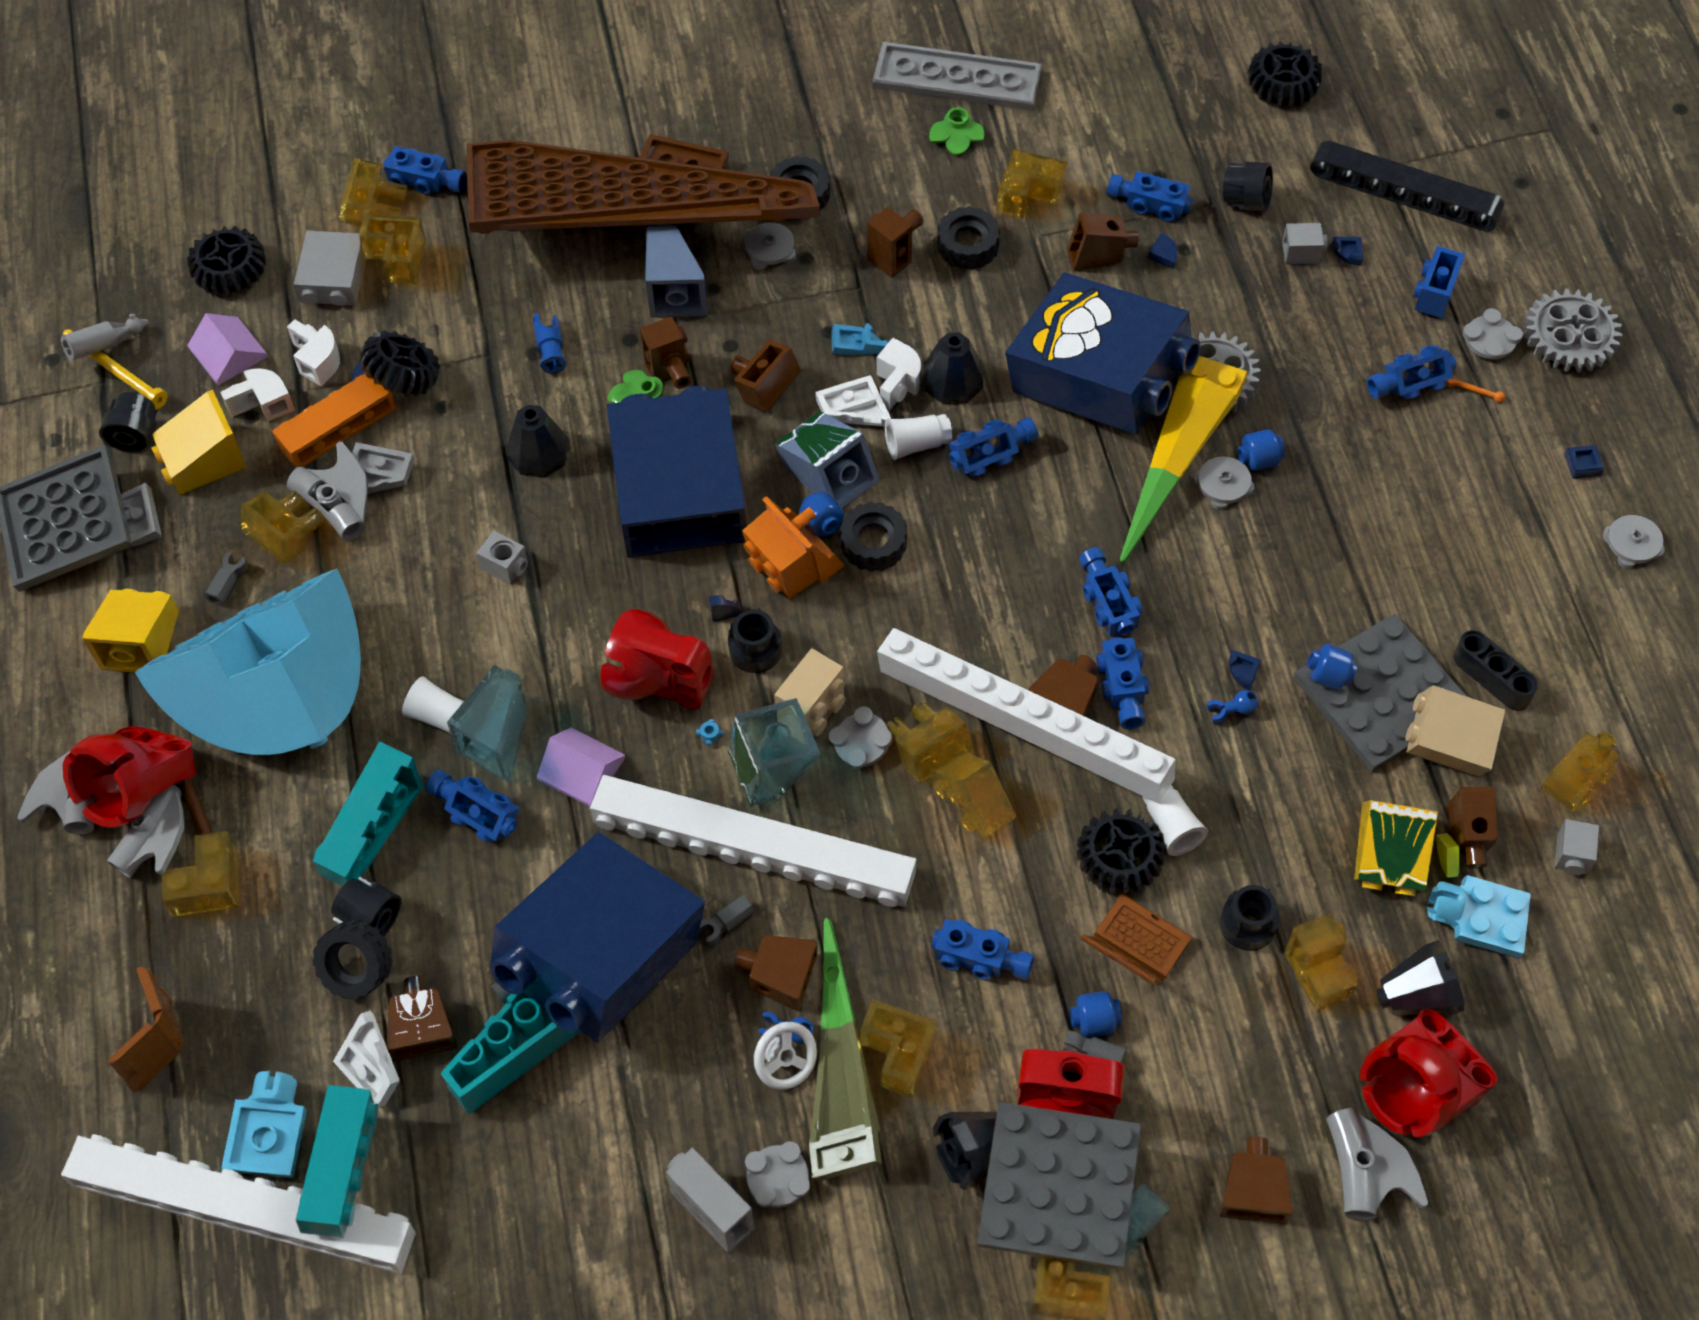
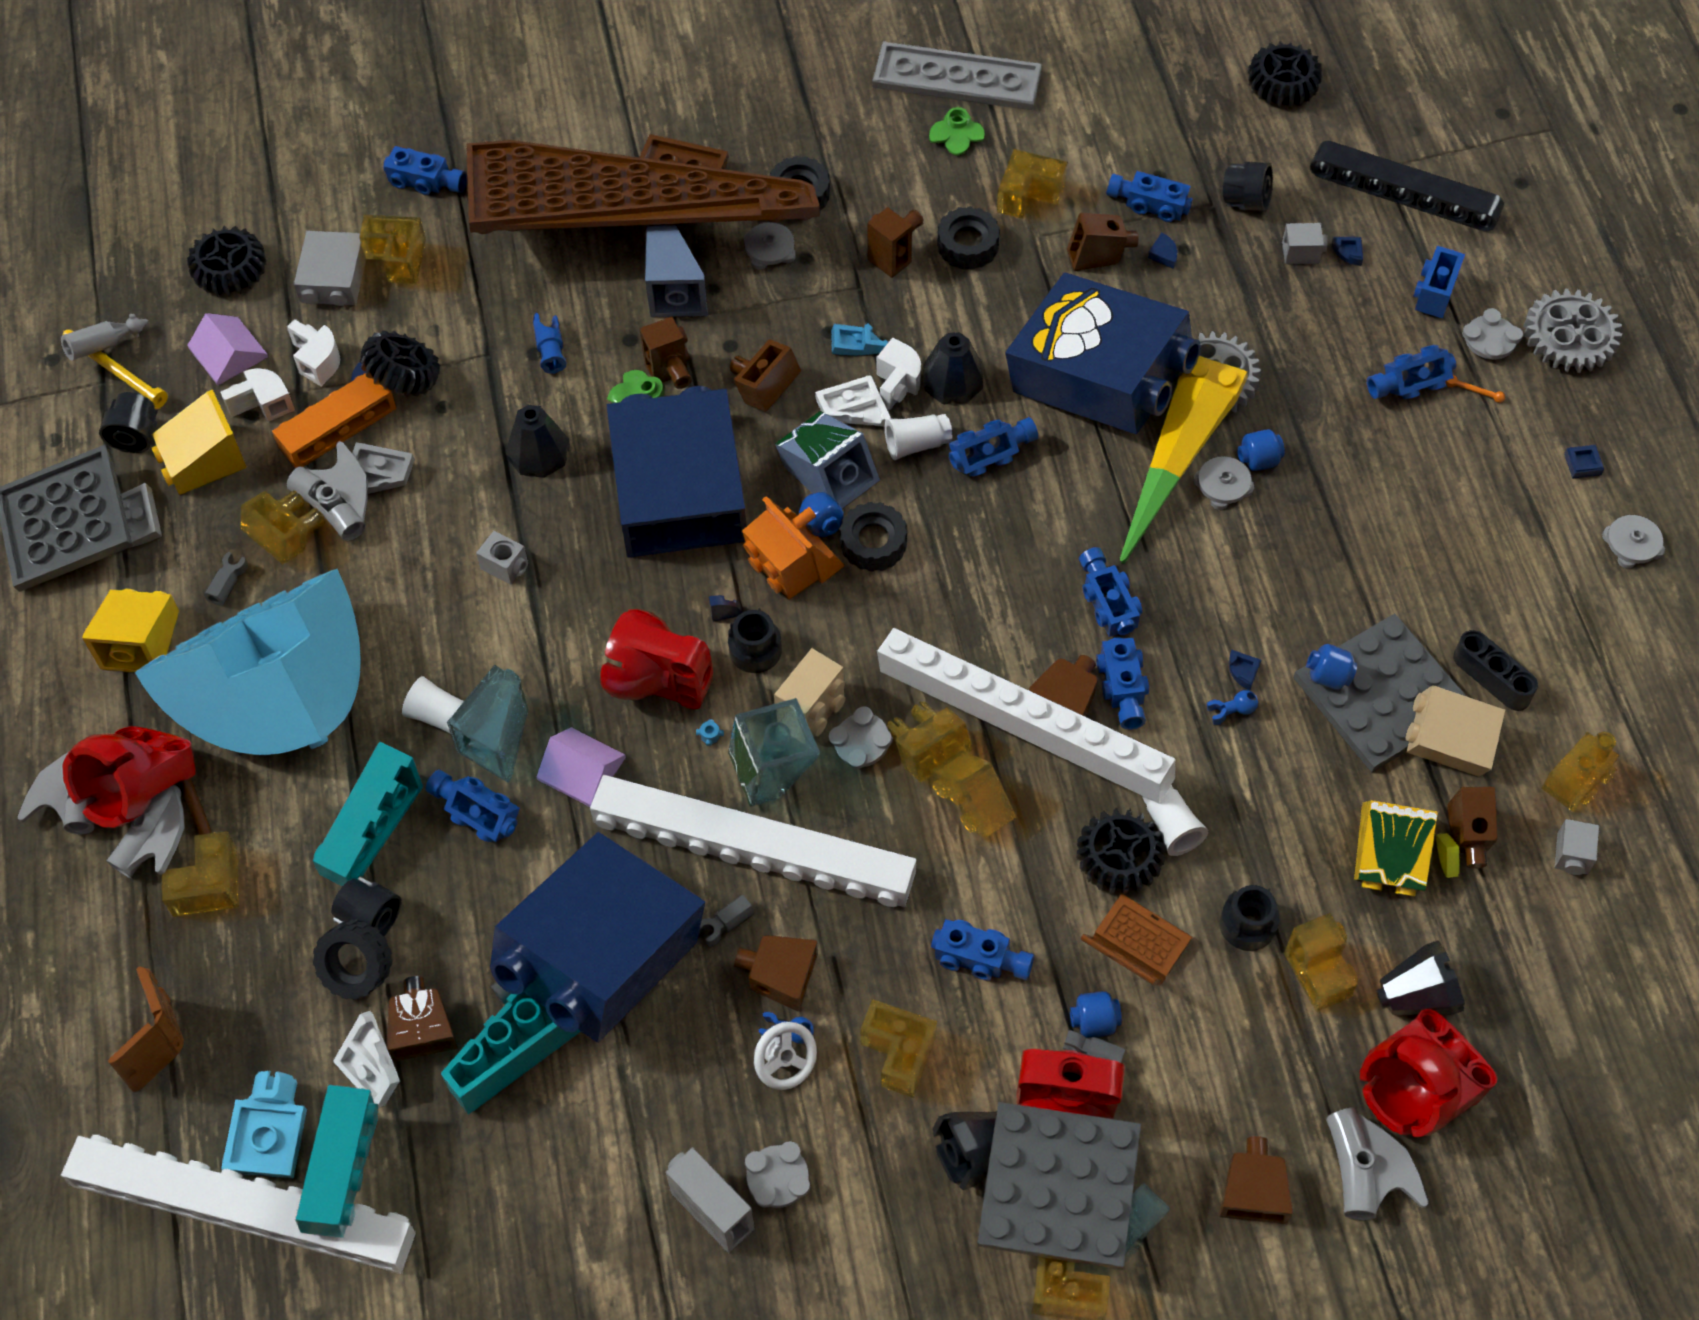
clear yellow brick [340,157,408,229] -> none
olive plate [809,918,882,1181] -> none
medium azure plate [1427,875,1531,958] -> none

